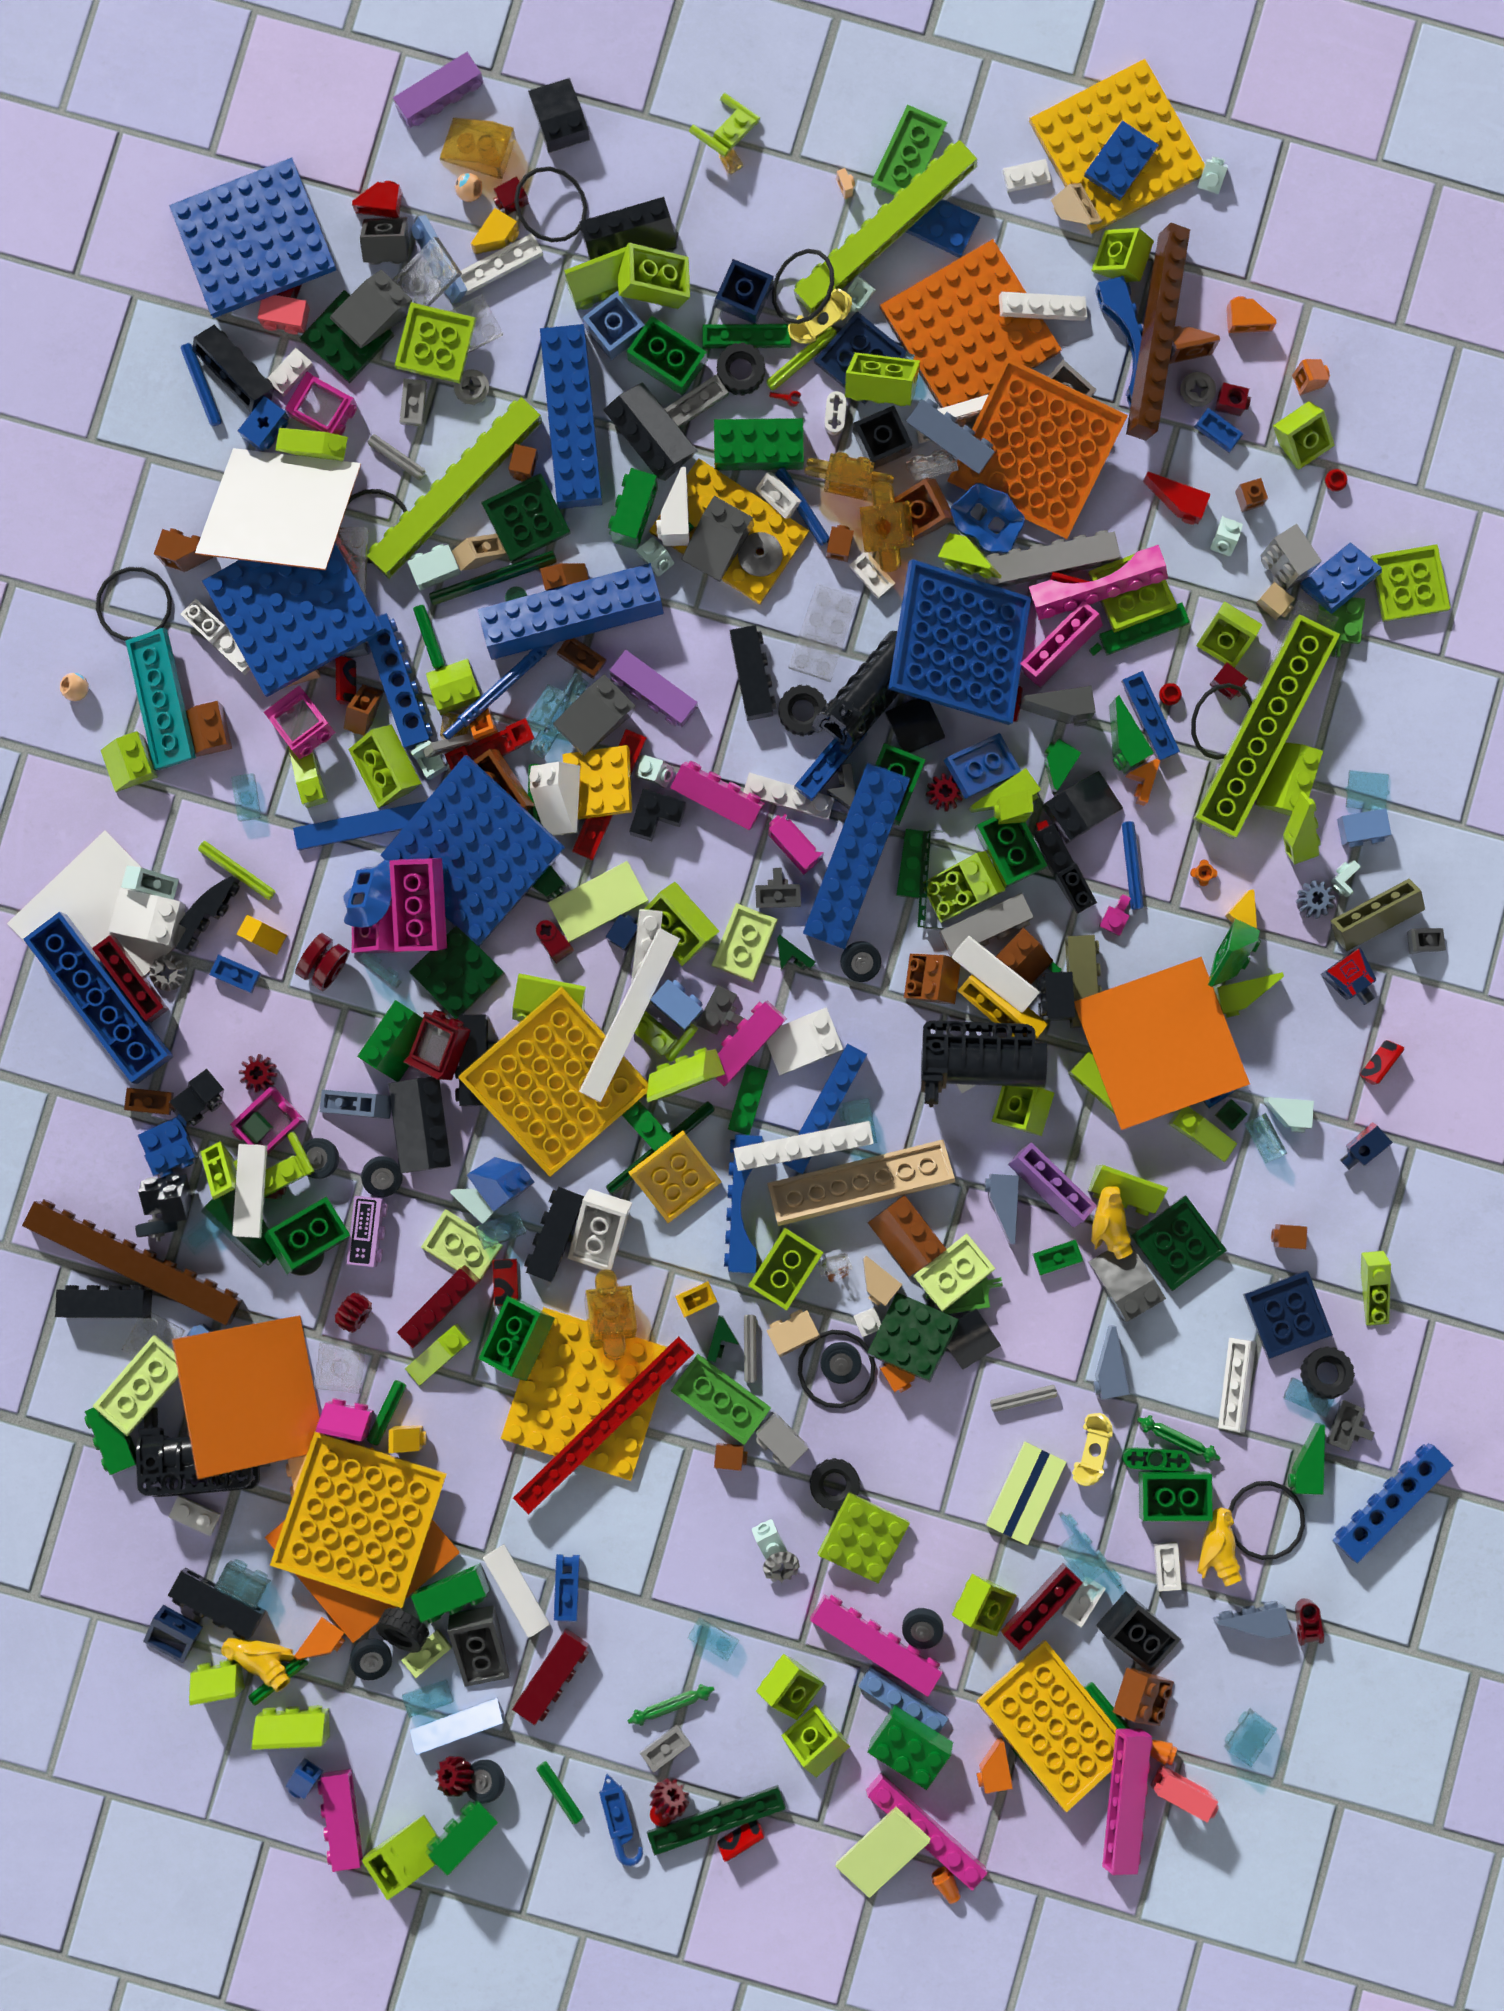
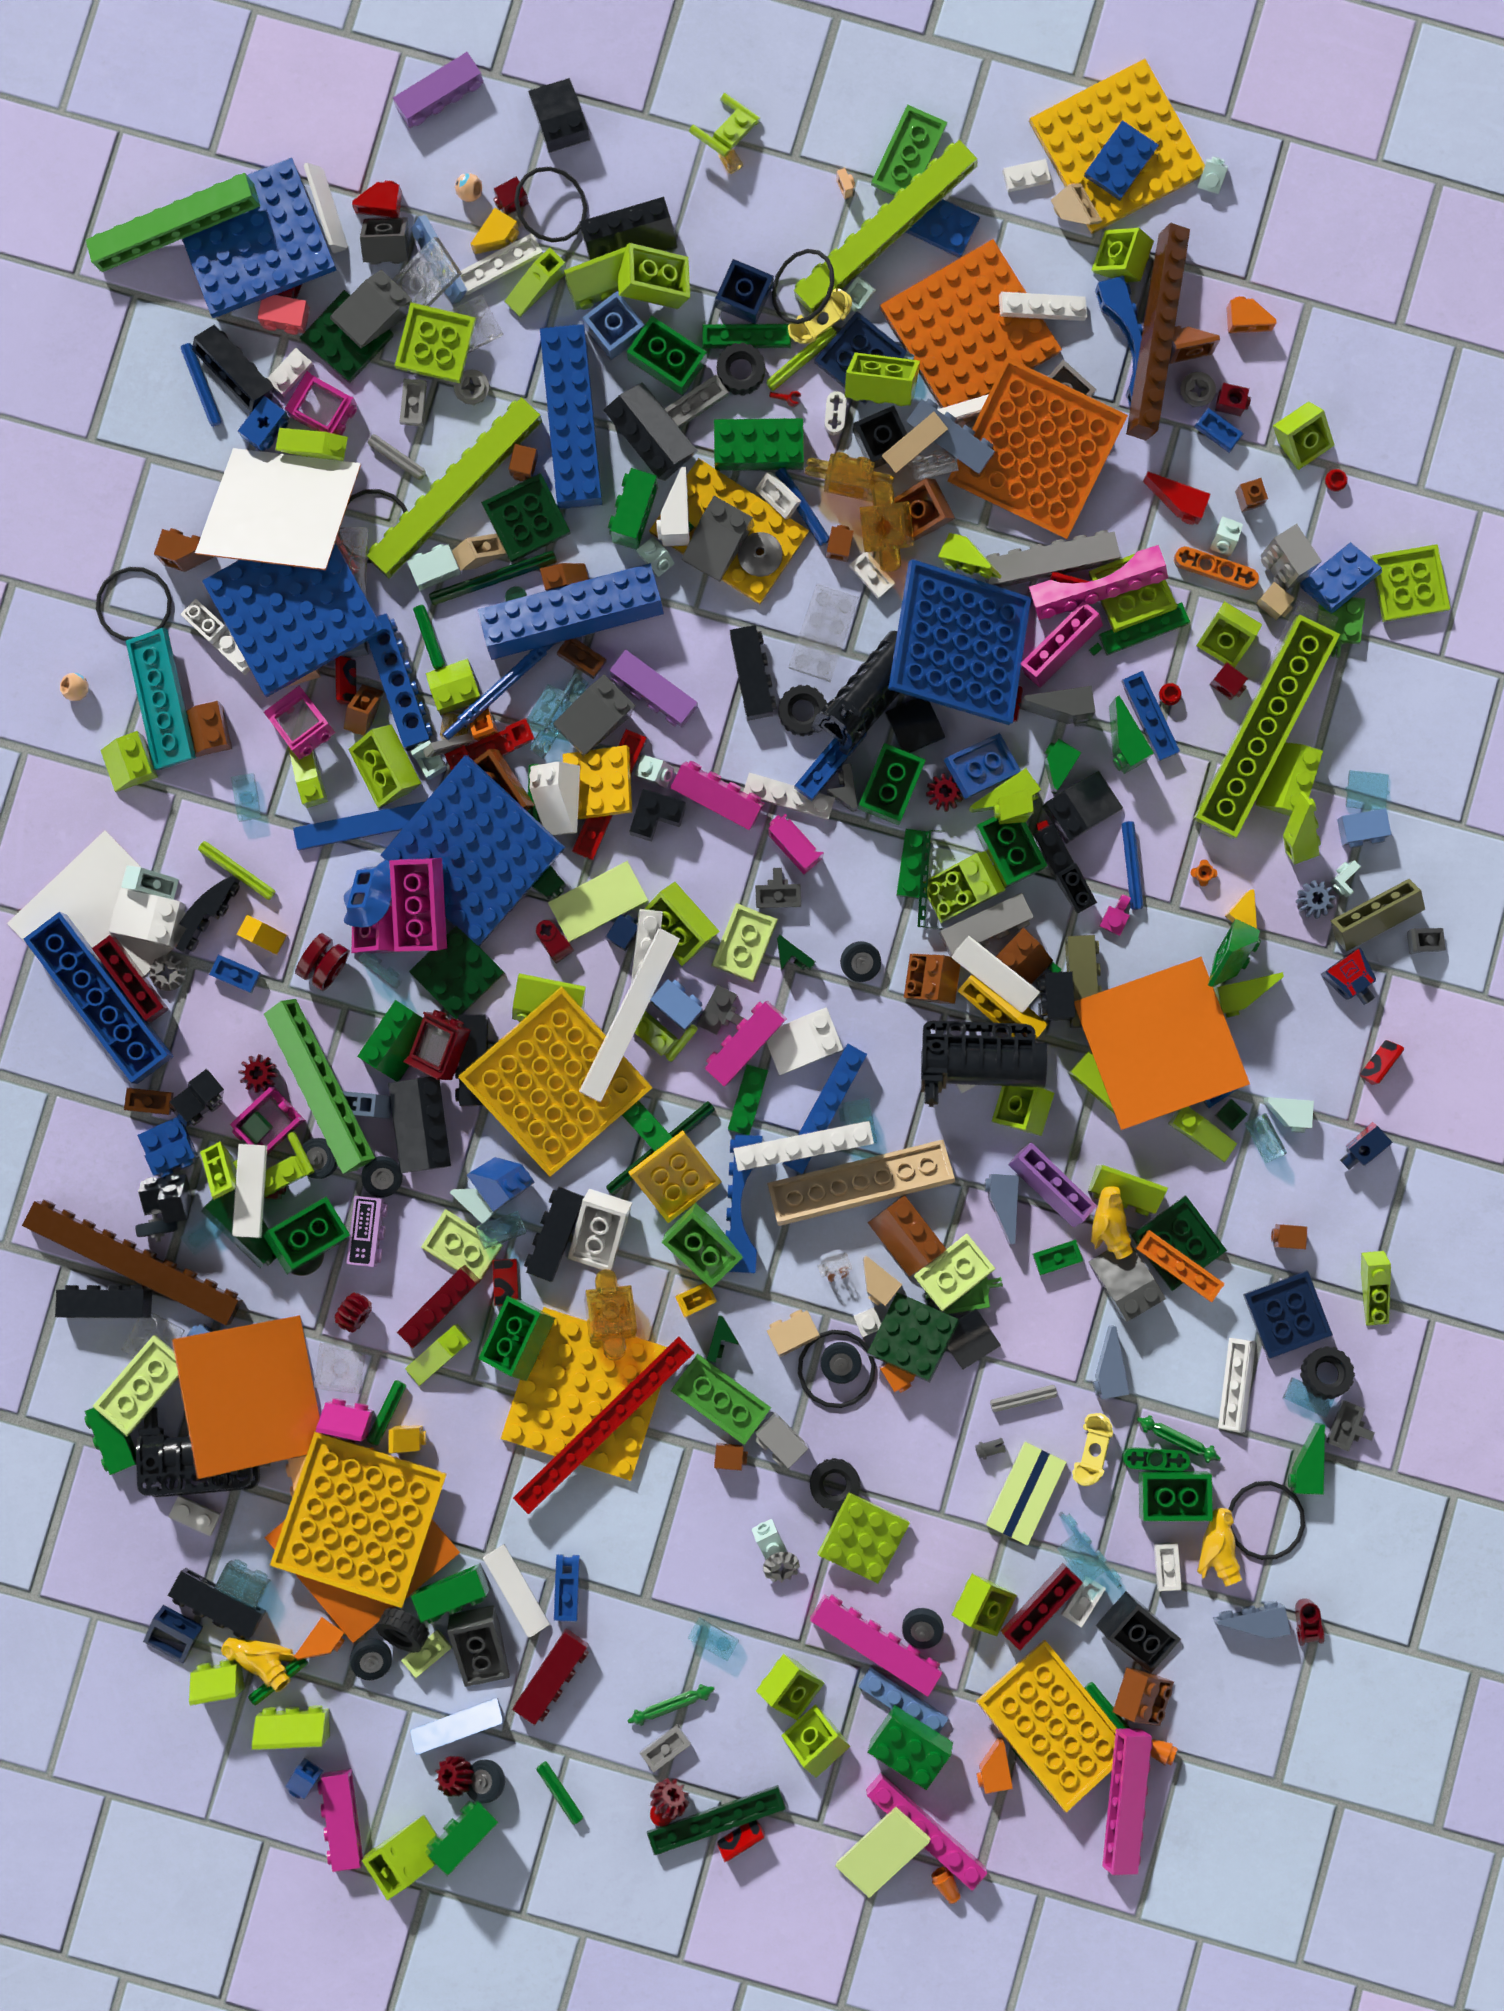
clear light blue plate [402,1679,454,1718] -> none
clear yellow slope [440,118,516,179] -> none
blue plate [599,1773,643,1866] -> none
lime slope [647,1047,725,1102] -> none
light grey axle [744,1315,757,1383] -> none
lime brick [748,1228,824,1311] -> none
blue brick [802,762,910,950] -> none
blue piece [951,483,1025,553] -> none
orange slope [1125,759,1160,806] -> none
coral window [1150,1764,1218,1823] -> none
black piece [1191,683,1252,760] -> none
clear light blue brick [1224,1708,1277,1767] -> none
orange slope [1292,359,1330,395] -> none
blue brick [1332,1443,1454,1563] -> none
none -> bright green brick [86,173,260,272]
none -> bright green brick [264,999,375,1174]
none -> white slope [303,163,348,254]
none -> lime slope [504,247,567,317]
none -> bright green slope [661,1203,743,1288]
none -> tan tile [882,411,948,473]
none -> dark grey pin [975,1438,1006,1460]
none -> orange plate [1135,1230,1225,1302]
none -> orange beam [1174,546,1259,590]

